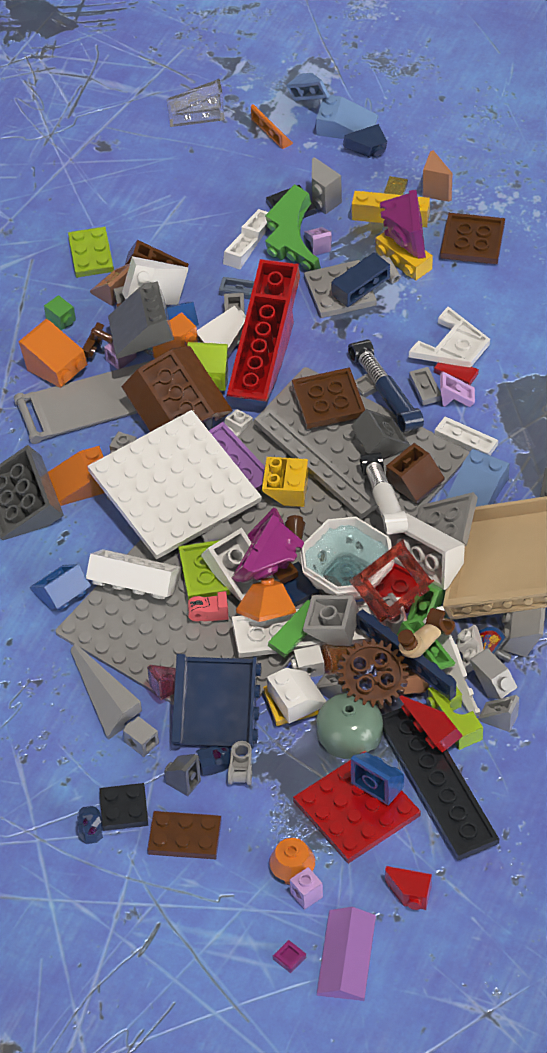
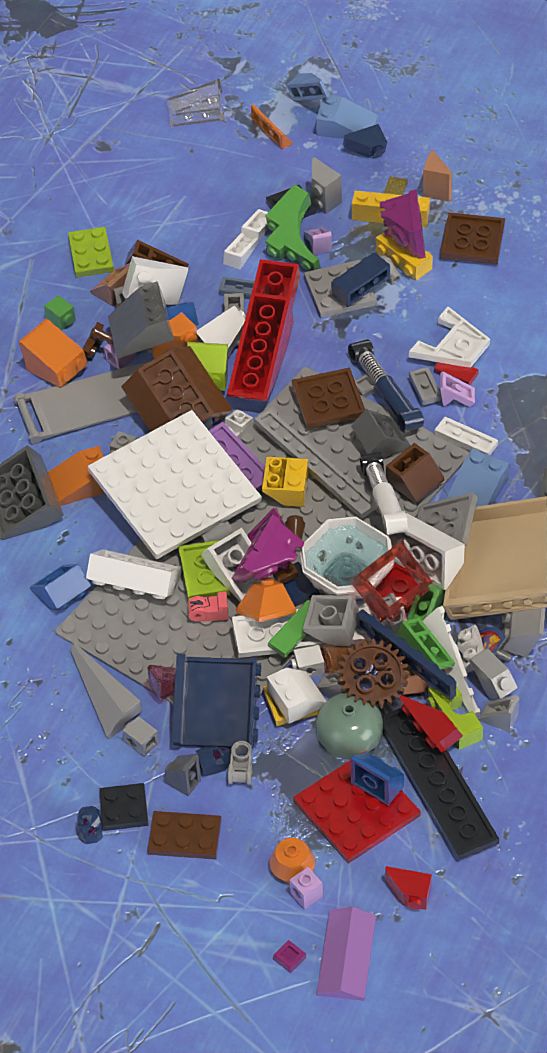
piece [398,608,455,658] -> none

